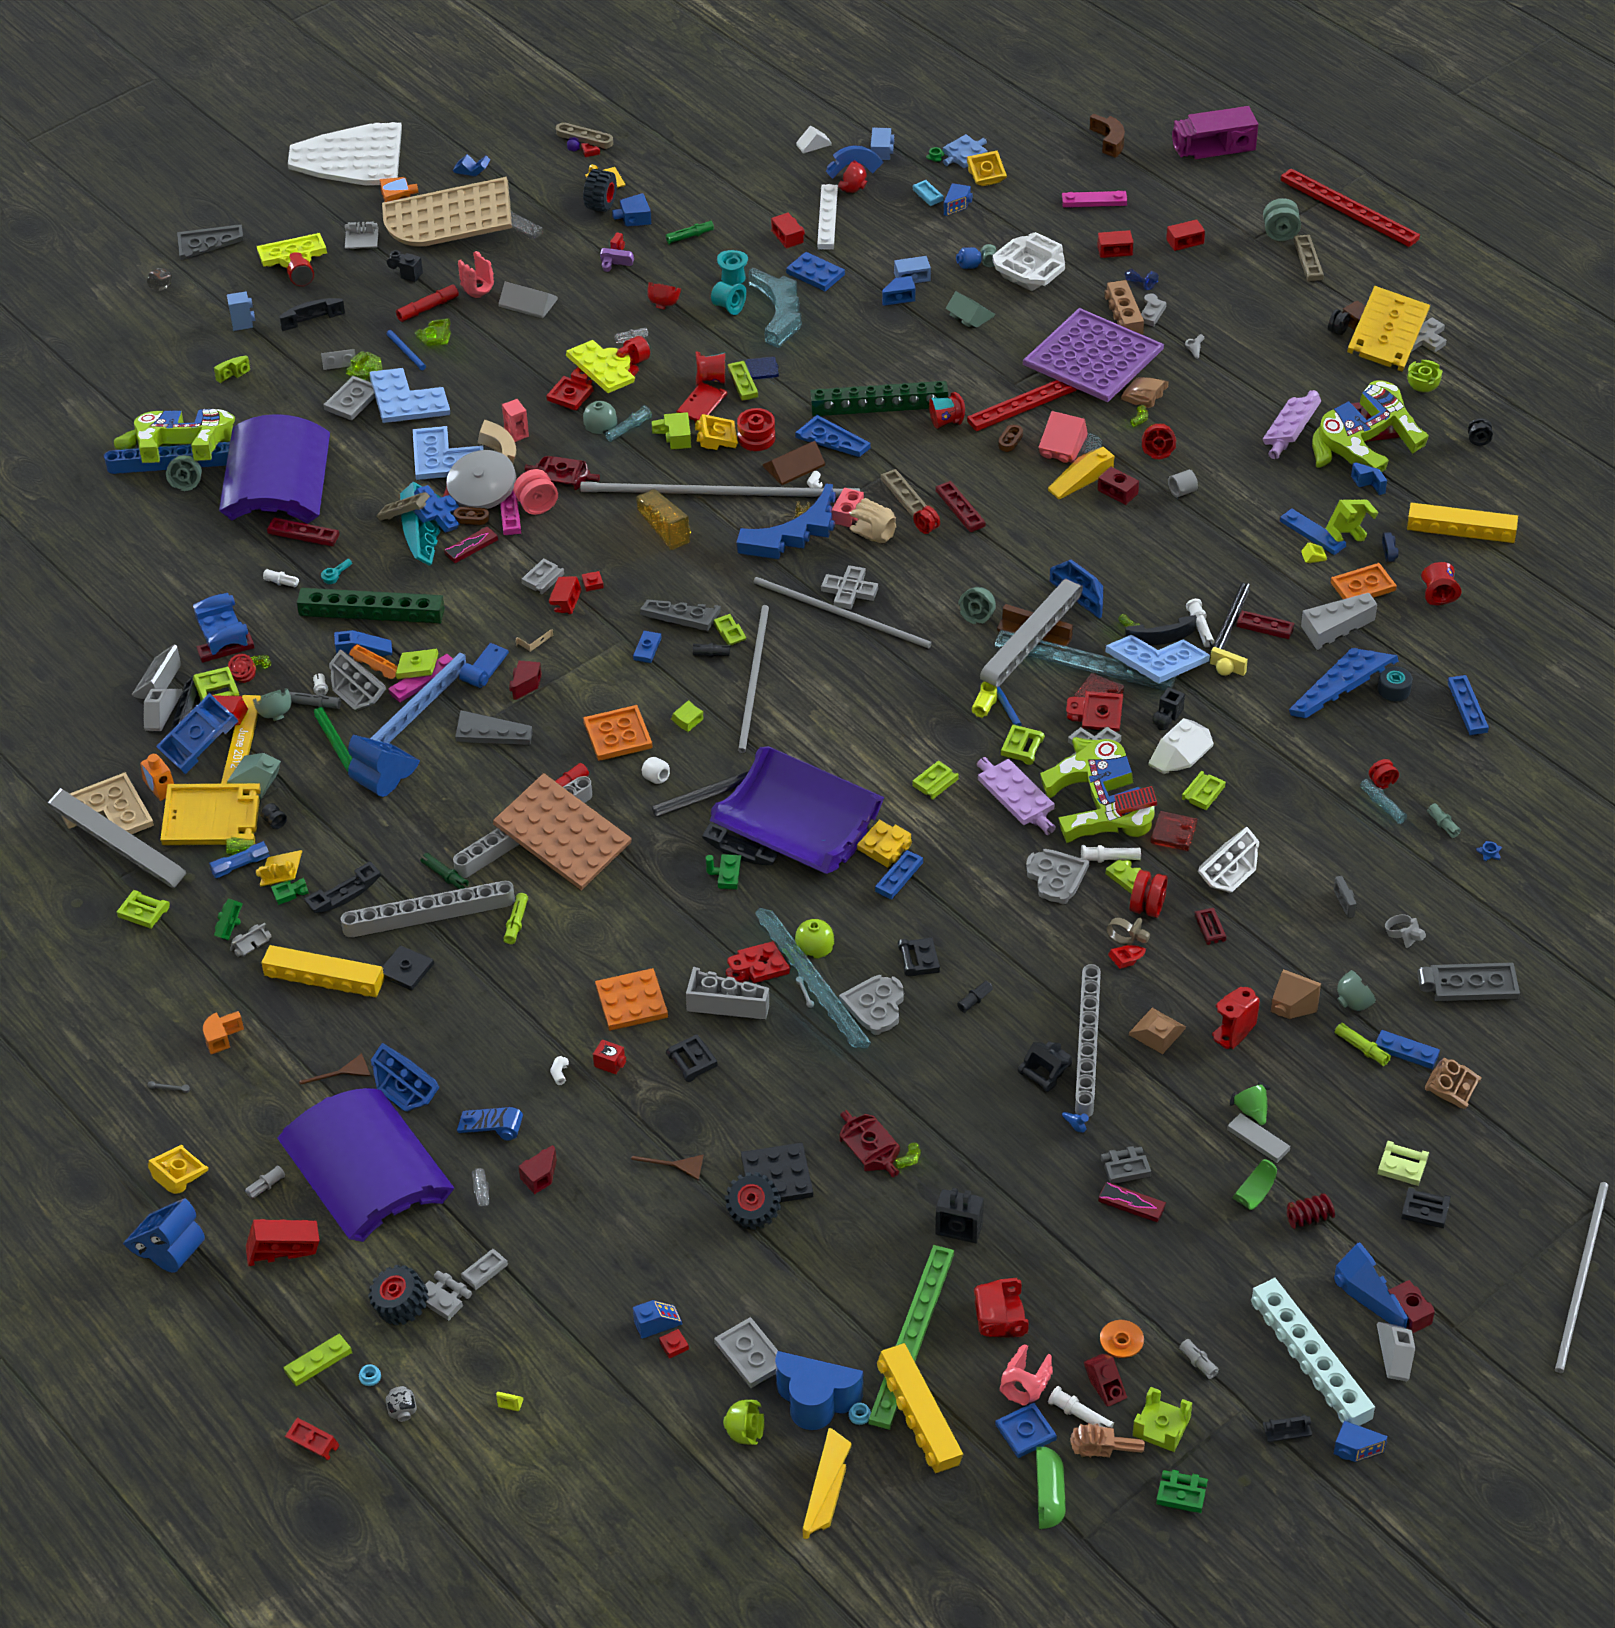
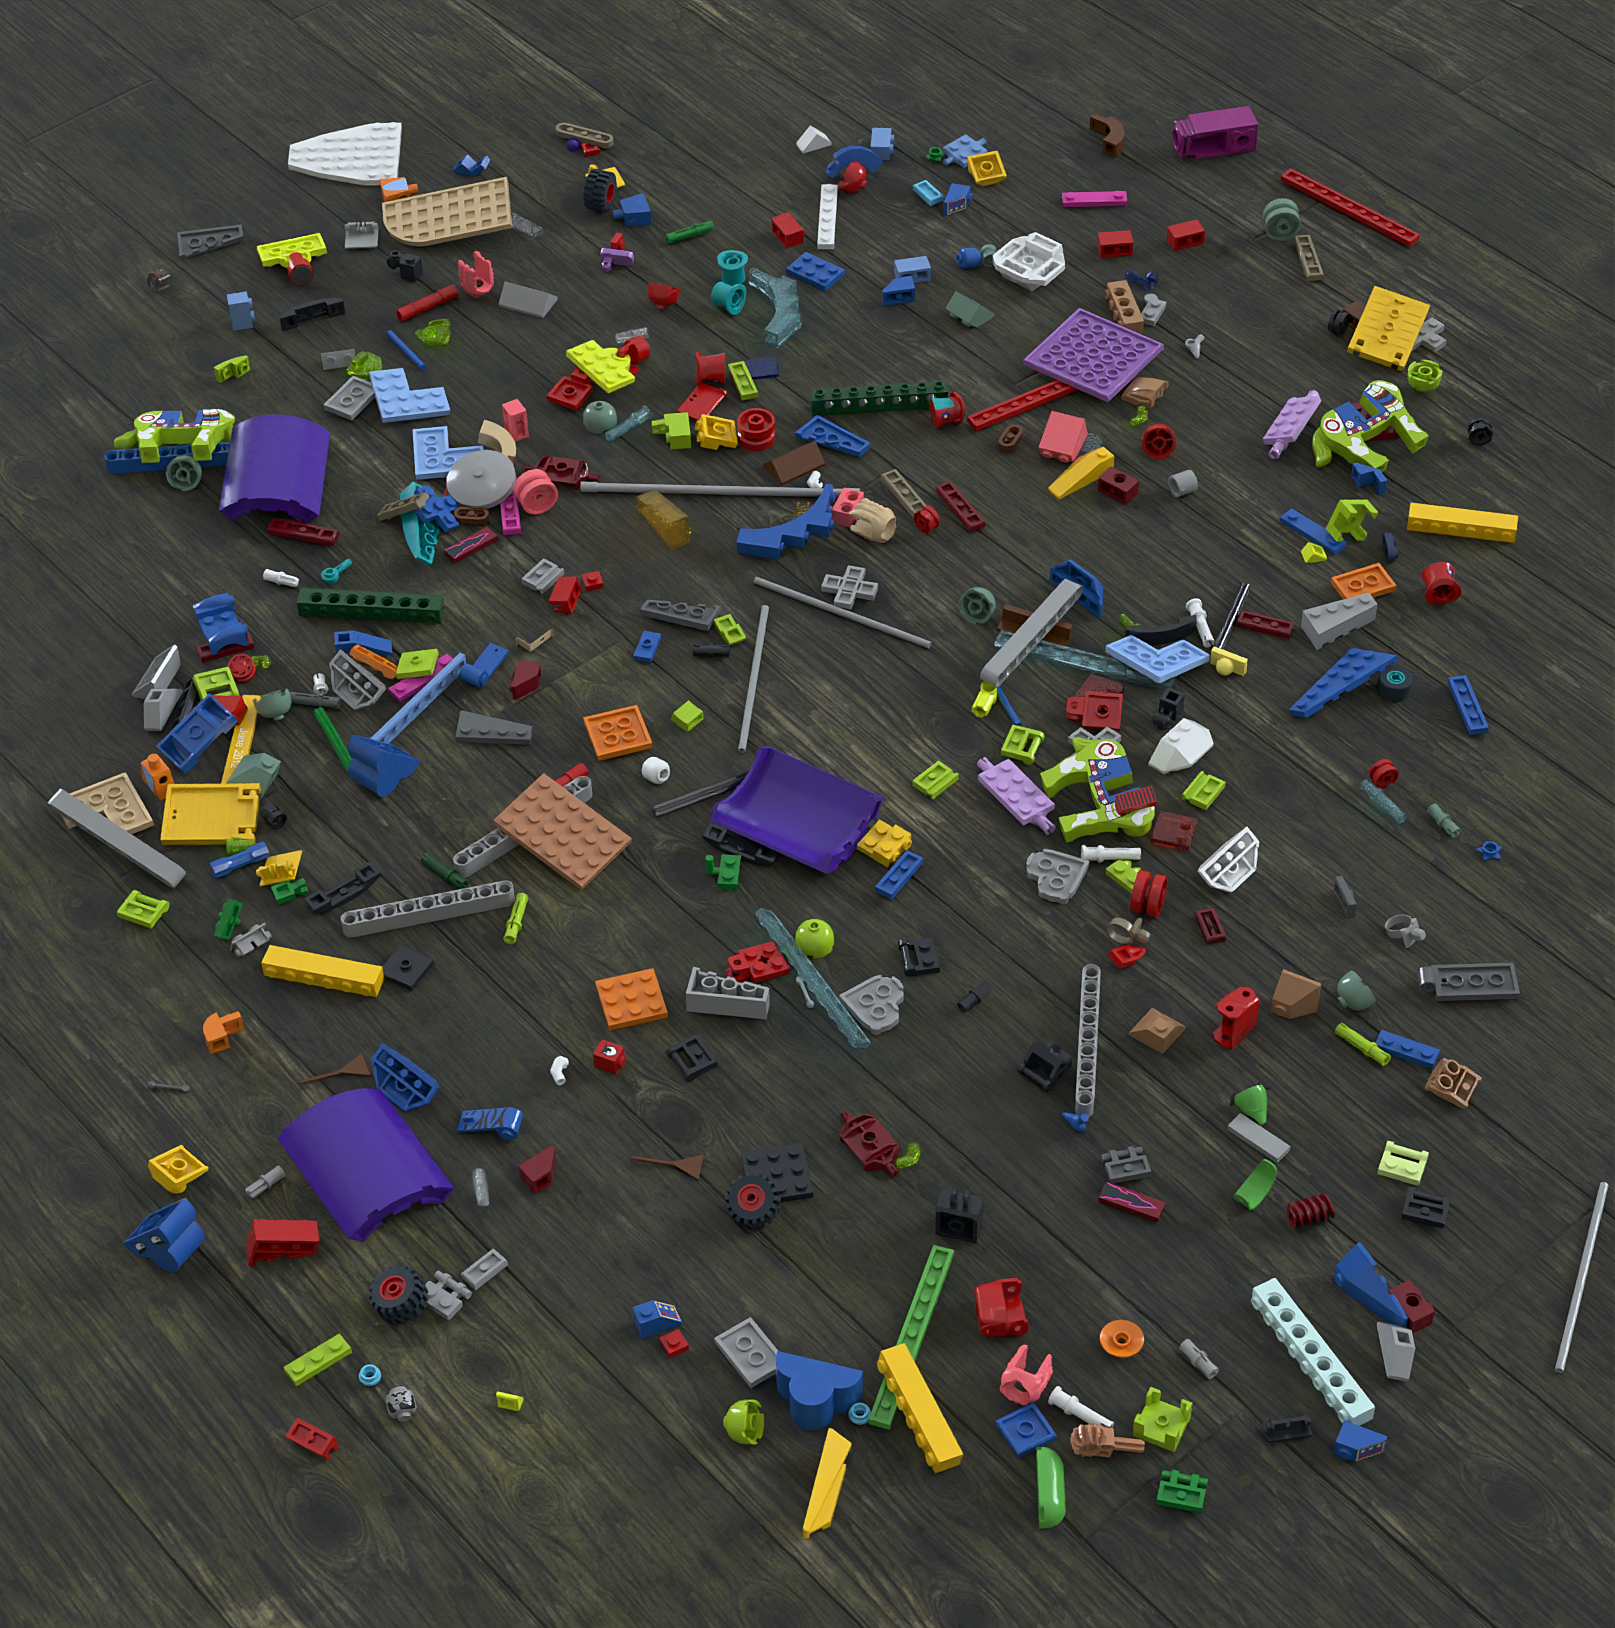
dark red slope [1083,1354,1127,1407] -> none

